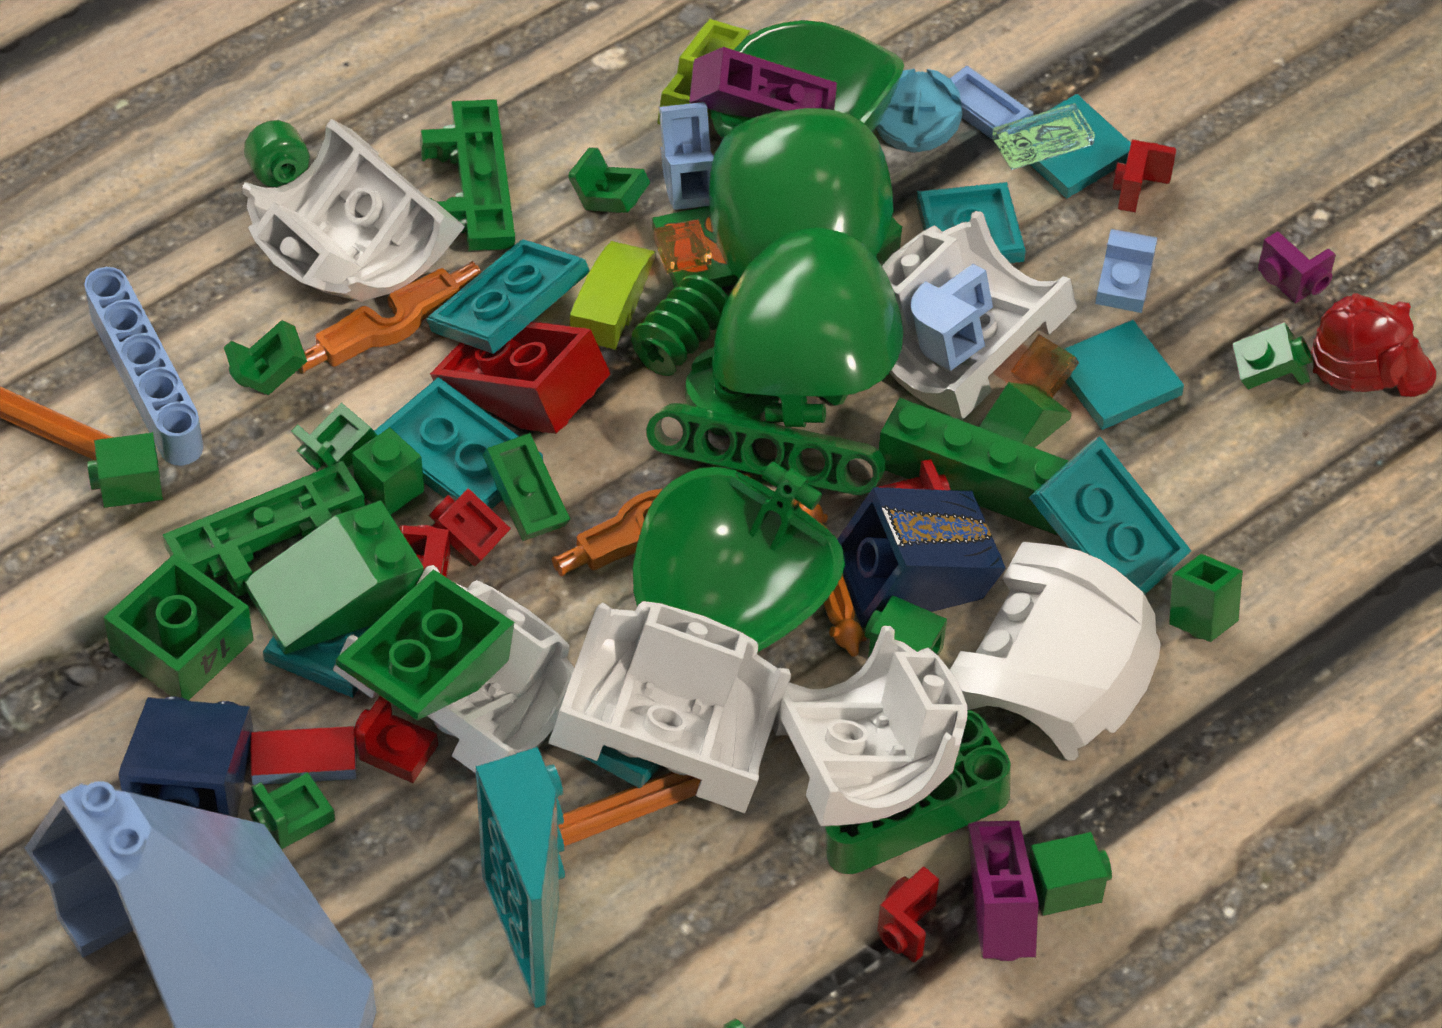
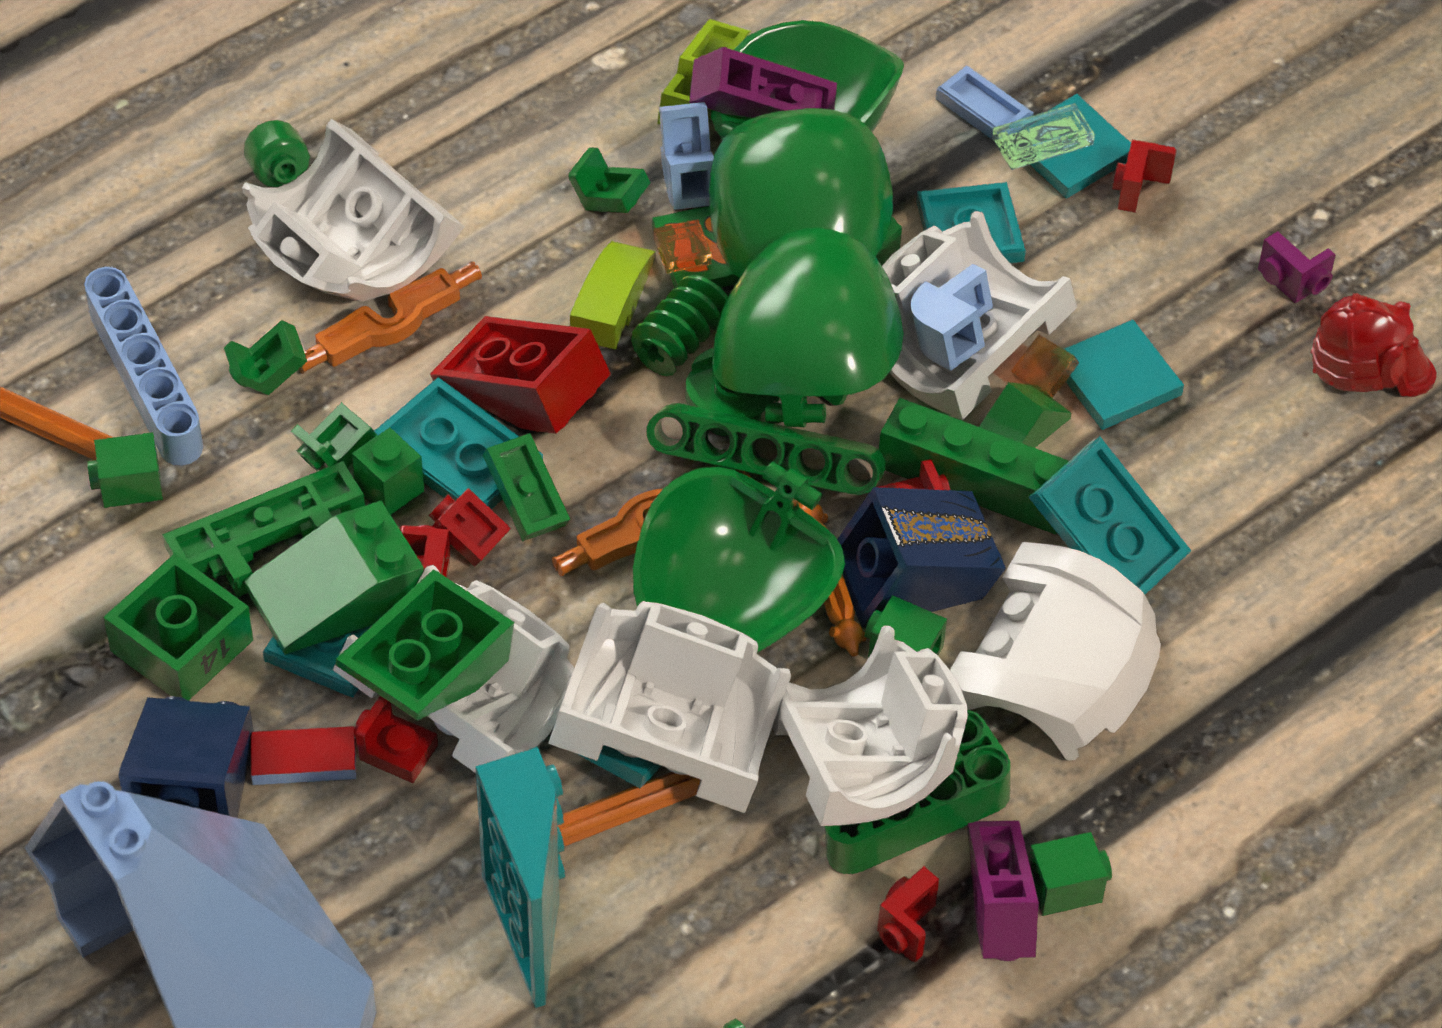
green bracket [249,773,335,850] -> none
green hinge [420,99,515,251] -> none
teal tile [426,239,590,354] -> none
medium azure tile [876,69,963,152] -> none
light blue brick [1095,229,1158,313] -> none
green brick [1169,554,1243,642] -> none
bracket [1233,322,1313,390] -> none

